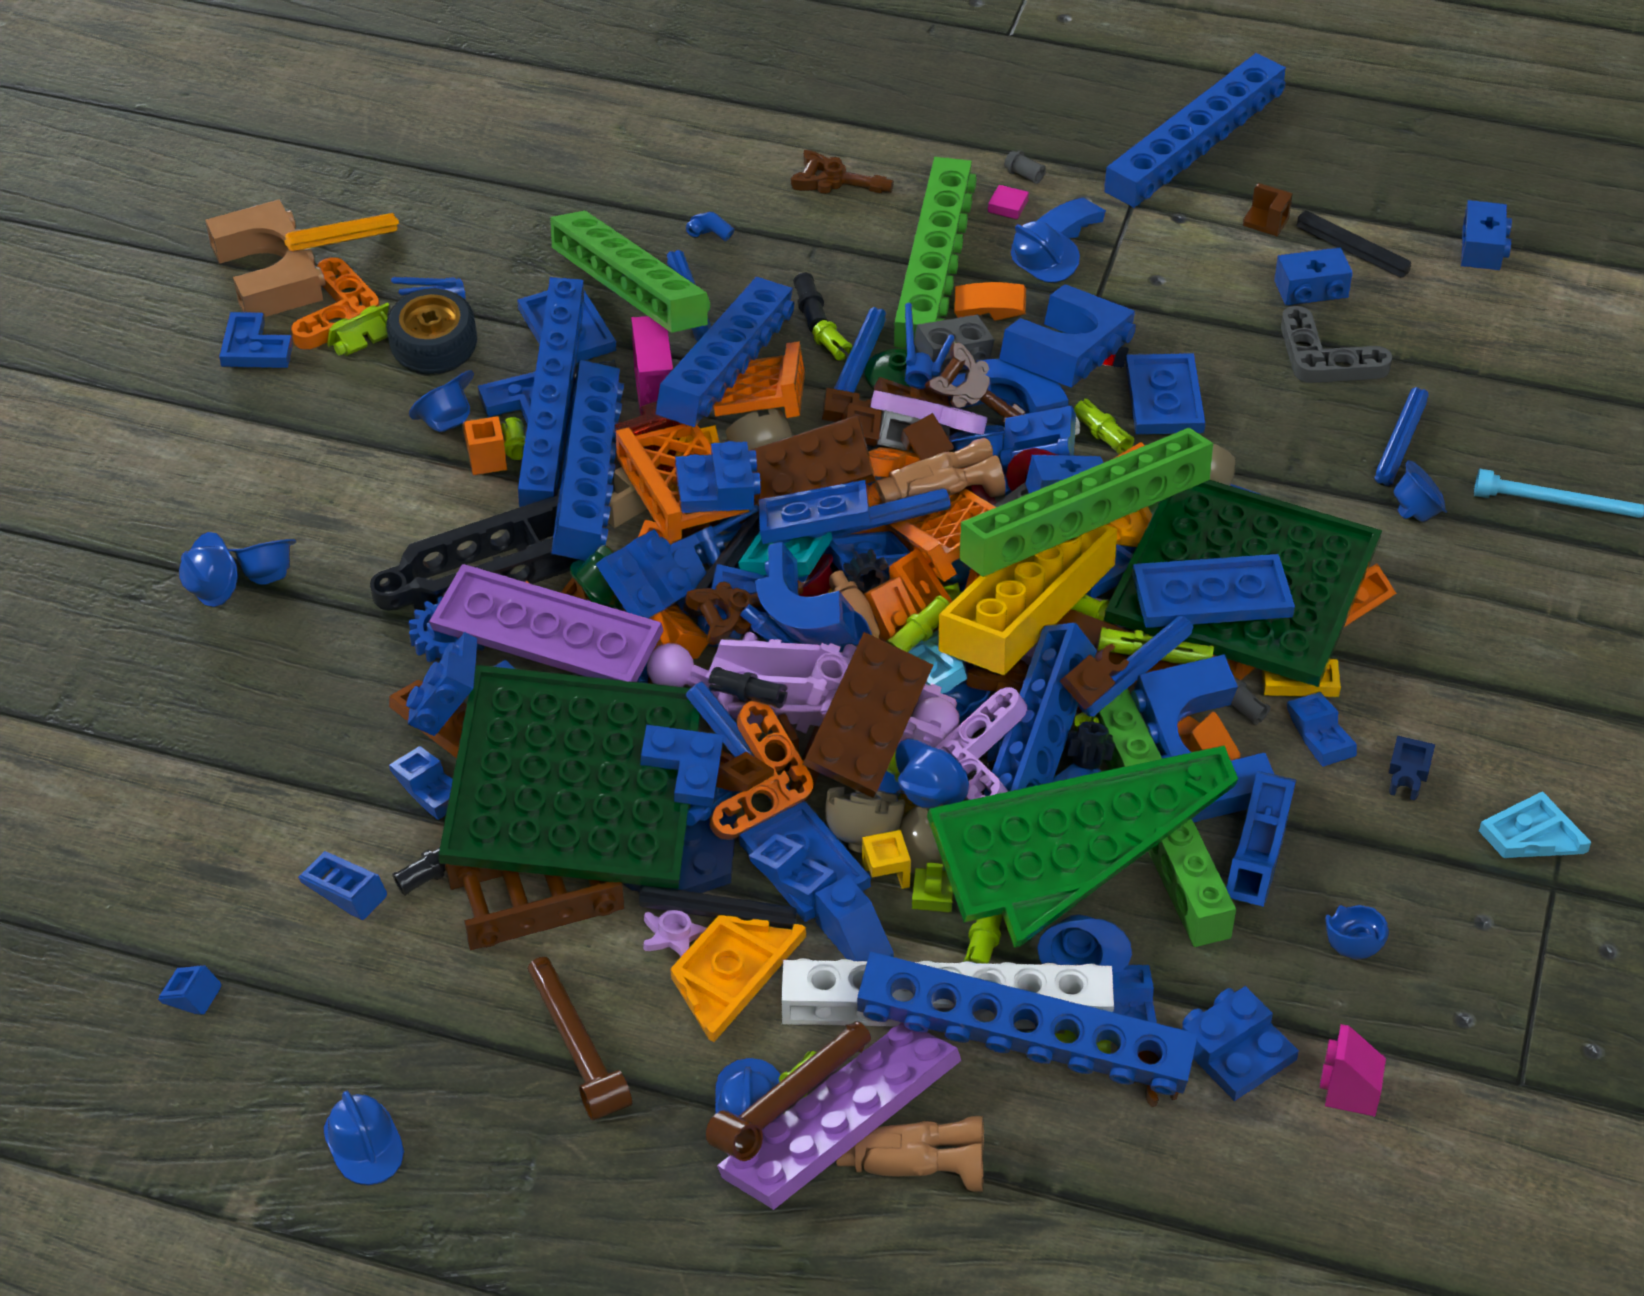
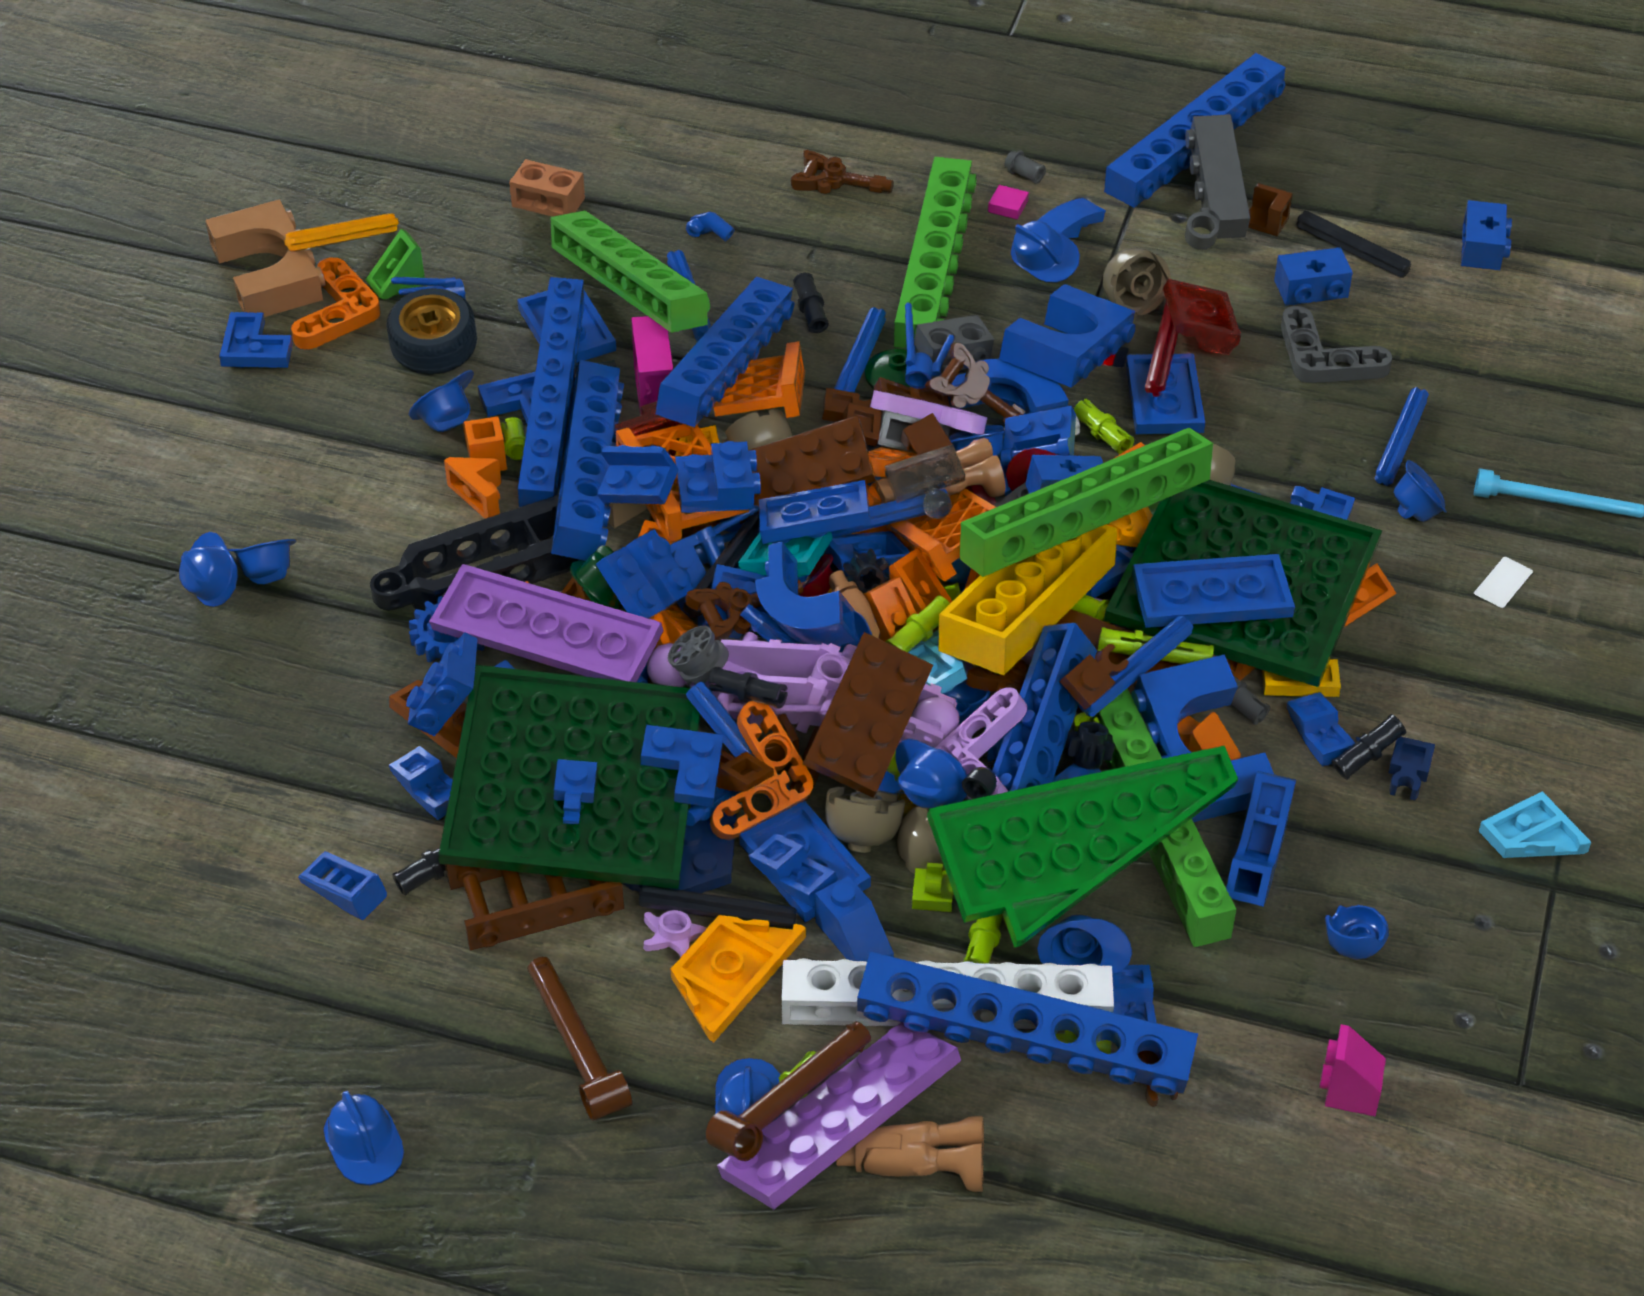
blue slope [158,966,221,1015] -> none
lime hinge [327,302,389,356] -> none
lime pin [812,320,853,361] -> none
yellow panel [862,830,911,889] -> none
orange slope [954,282,1026,321] -> none
blue plate [1182,986,1299,1101] -> none
none -> bright green slope [366,228,425,300]
none -> orange slope [444,457,501,519]
none -> nougat brick [509,159,585,217]
none -> blue plate [554,759,597,825]
none -> blue bracket [597,445,679,504]
none -> dark grey wheel [668,626,729,685]
none -> clear smoke plate [884,444,965,519]
none -> black hinge [962,767,997,799]
none -> dark tan cylinder [1103,247,1171,315]
none -> dark red axle [1145,282,1188,397]
none -> clear red plate [1163,279,1241,355]
none -> dark grey hinge [1185,114,1250,250]
none -> blue plate [1290,486,1355,520]
none -> black pin [1332,714,1406,780]
none -> white sticker [1474,557,1533,608]

